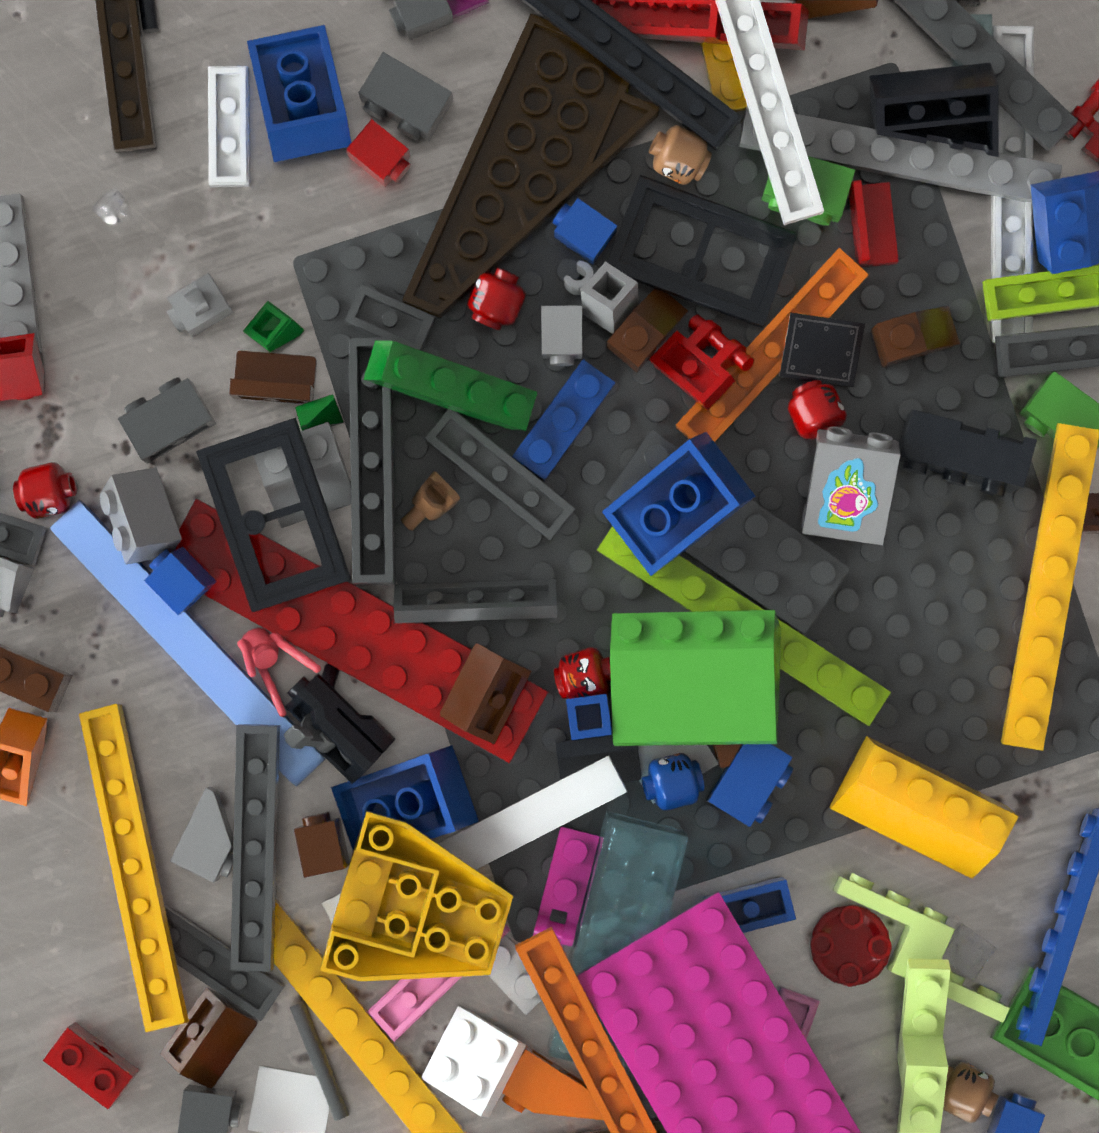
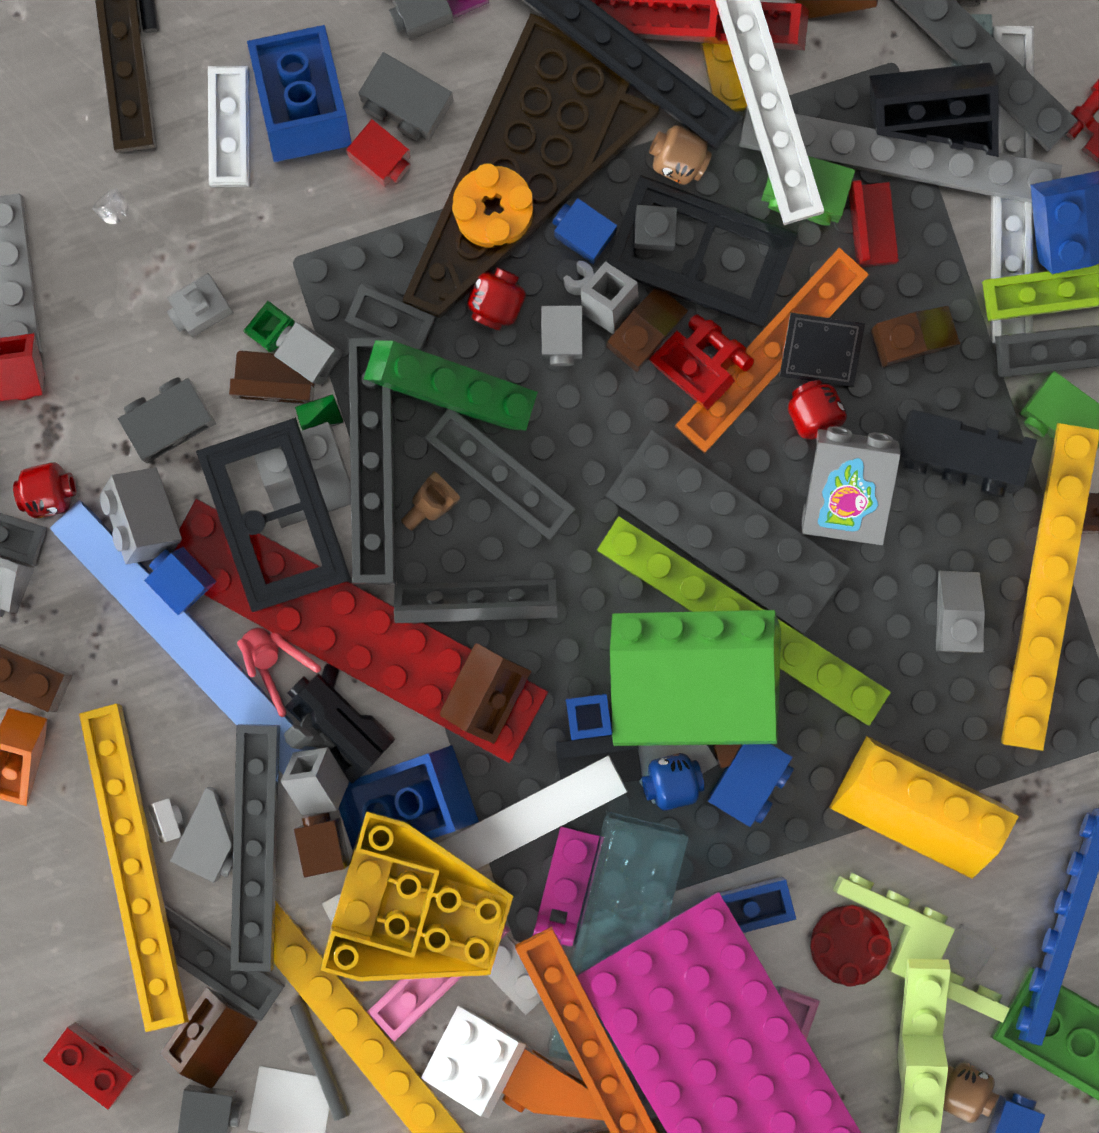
blue plate [512,359,616,481] -> none
red head [554,647,611,699] -> none
blue slope [602,432,756,576] -> none
none -> white plate [148,798,184,844]
none -> light grey brick [274,322,344,385]
none -> light grey brick [281,747,349,816]
none -> light orange plate [452,164,533,248]
none -> dark grey plate [633,205,677,251]
none -> light grey slope [936,571,985,653]

